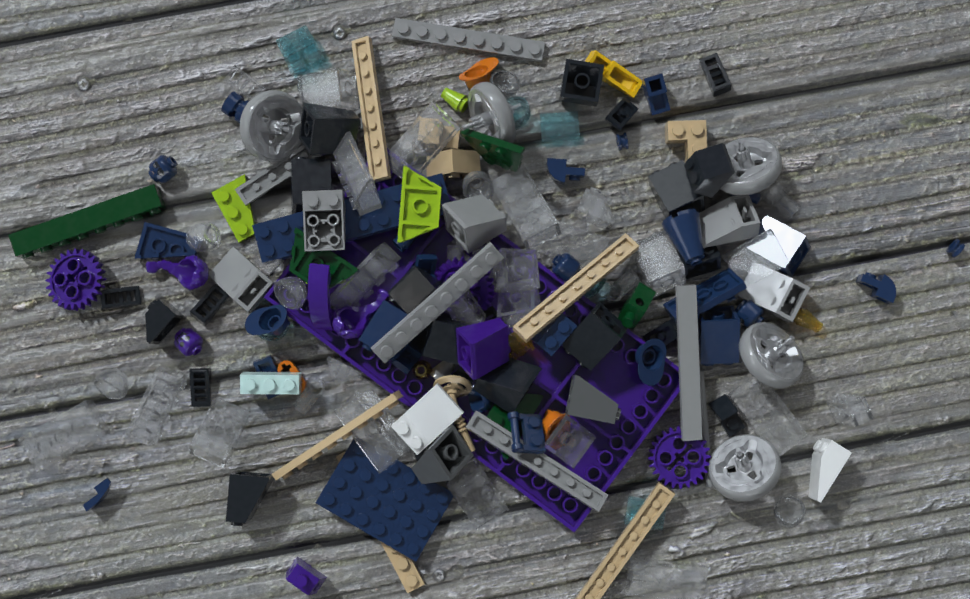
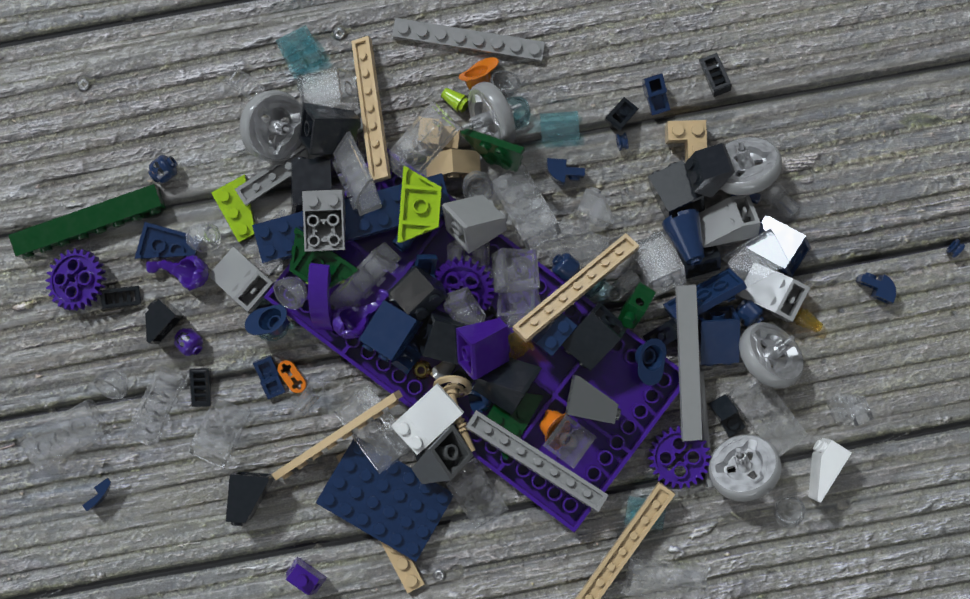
black slope [190,284,230,326] -> none
dark blue wheel [221,91,249,124] -> none
light aqua brick [240,372,301,395] -> none
clear slope [327,356,364,386] -> none
light grey plate [371,242,504,363] -> none
dark blue plate [507,412,546,454] -> none
black slope [559,59,604,107] -> none
yellow slope [585,50,642,98] -> none

